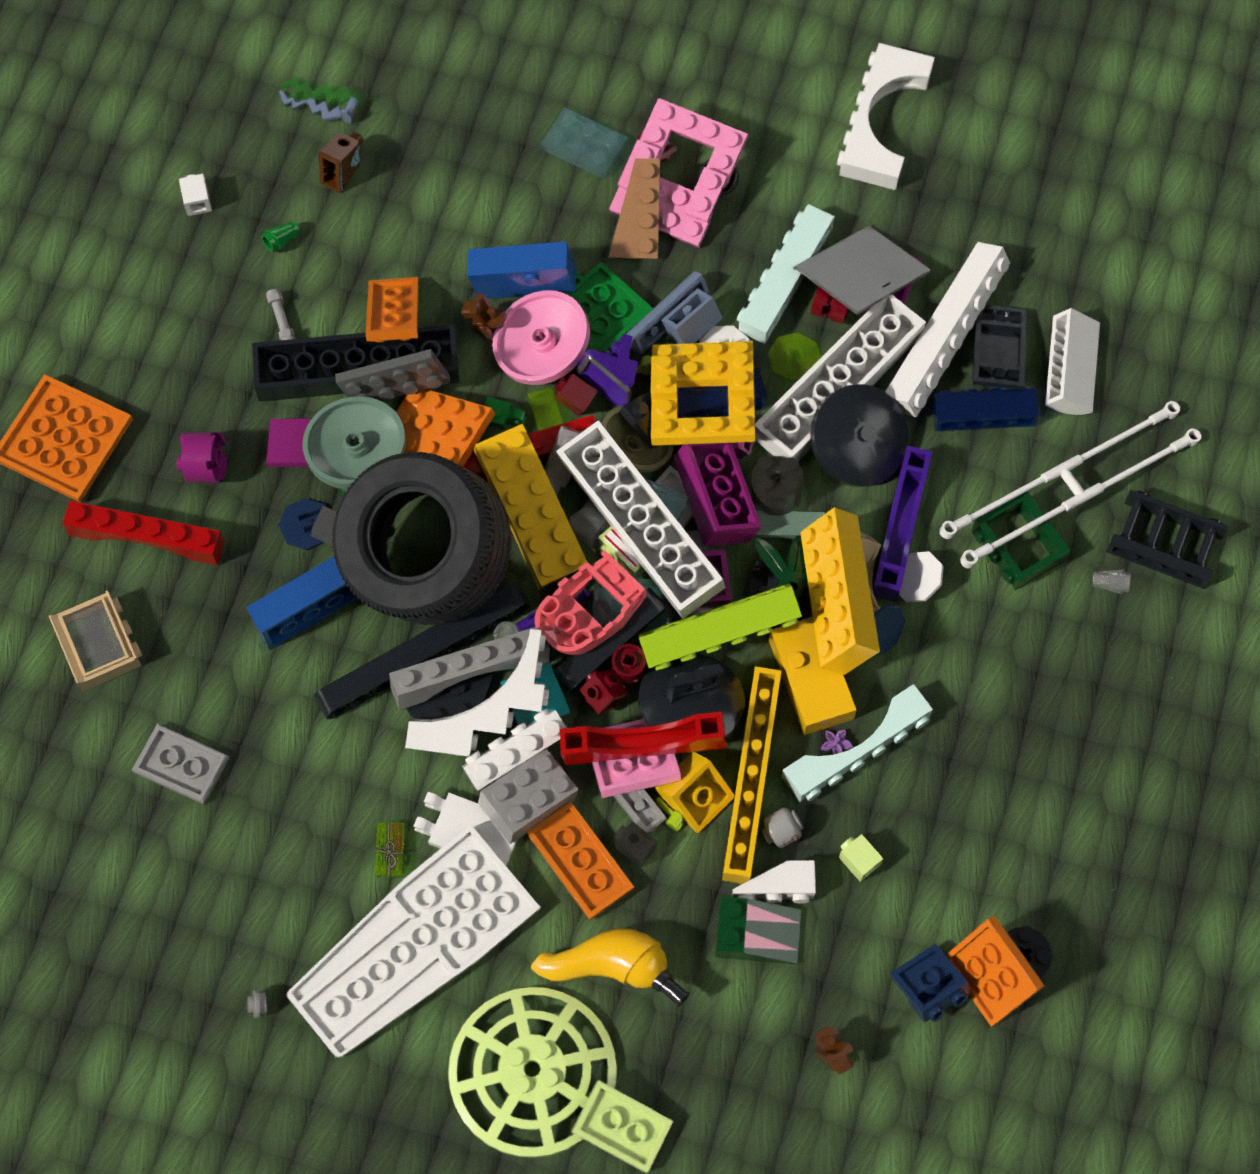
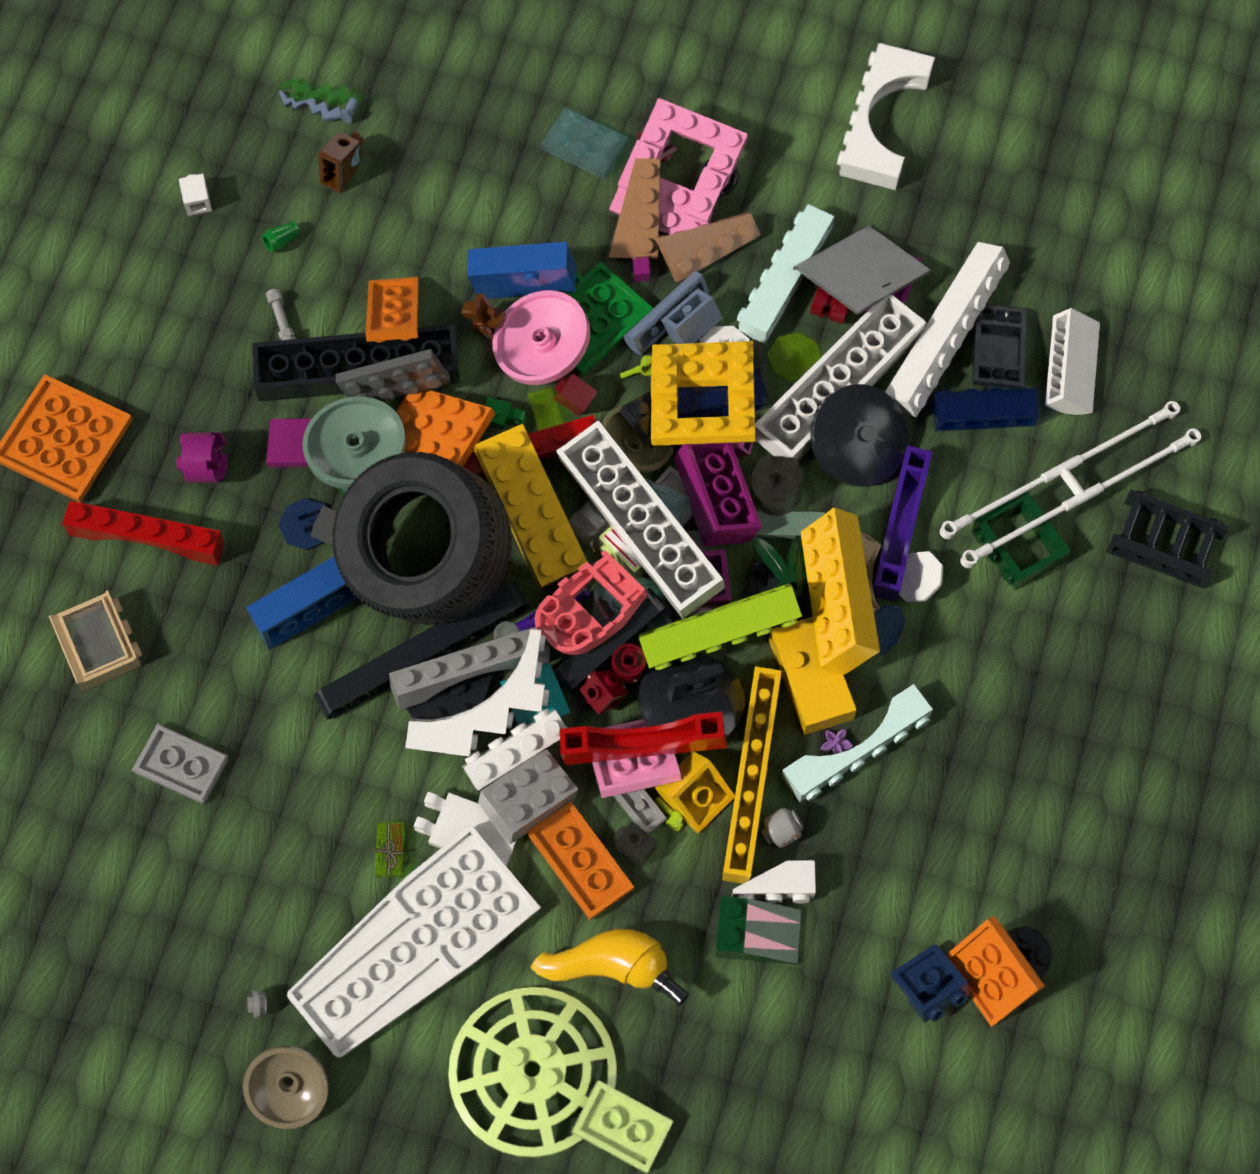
light grey hinge [544,426,582,496] -> none
dark purple piece [577,333,638,406] -> none
reddish brown hips [814,1027,854,1075] -> none
yellowish green brick [839,834,883,882] -> none
clear cone [1092,569,1131,595] -> none
none -> dark tan dish [243,1046,328,1129]
none -> magenta piece [632,256,650,282]
none -> medium nougat wing [655,212,760,282]

